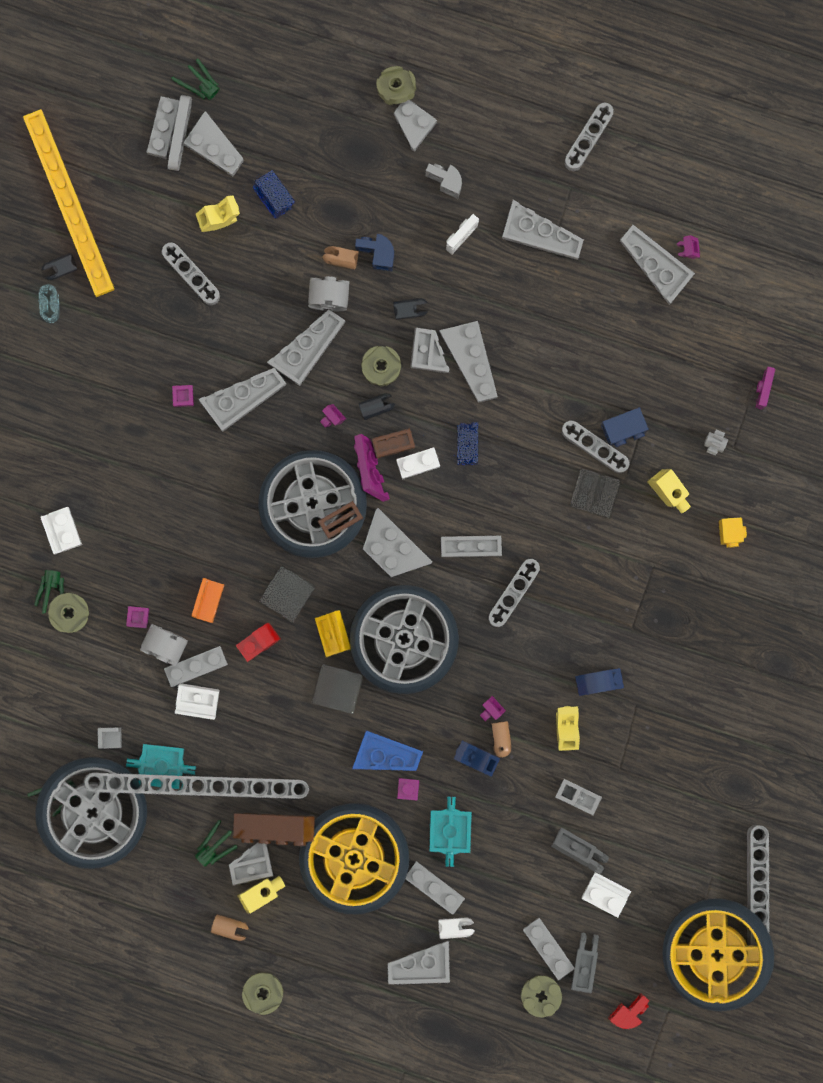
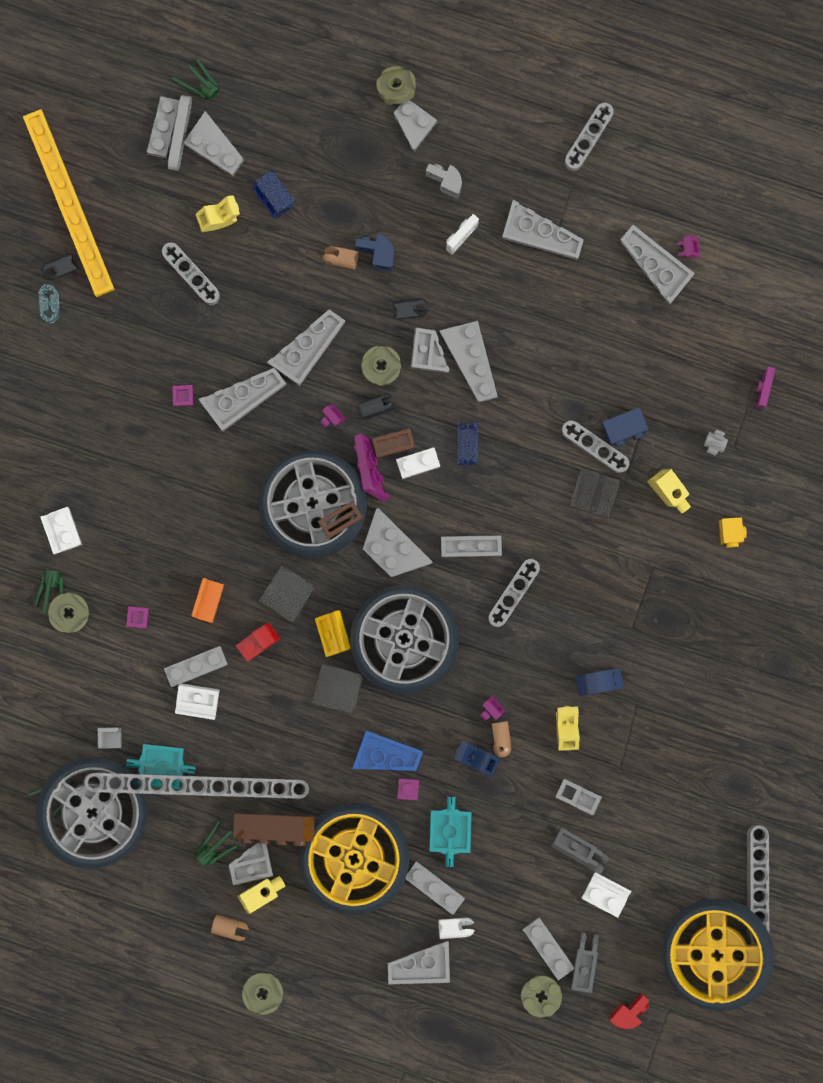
light grey brick [140,624,188,666] -> none
light grey brick [308,276,350,311] -> none

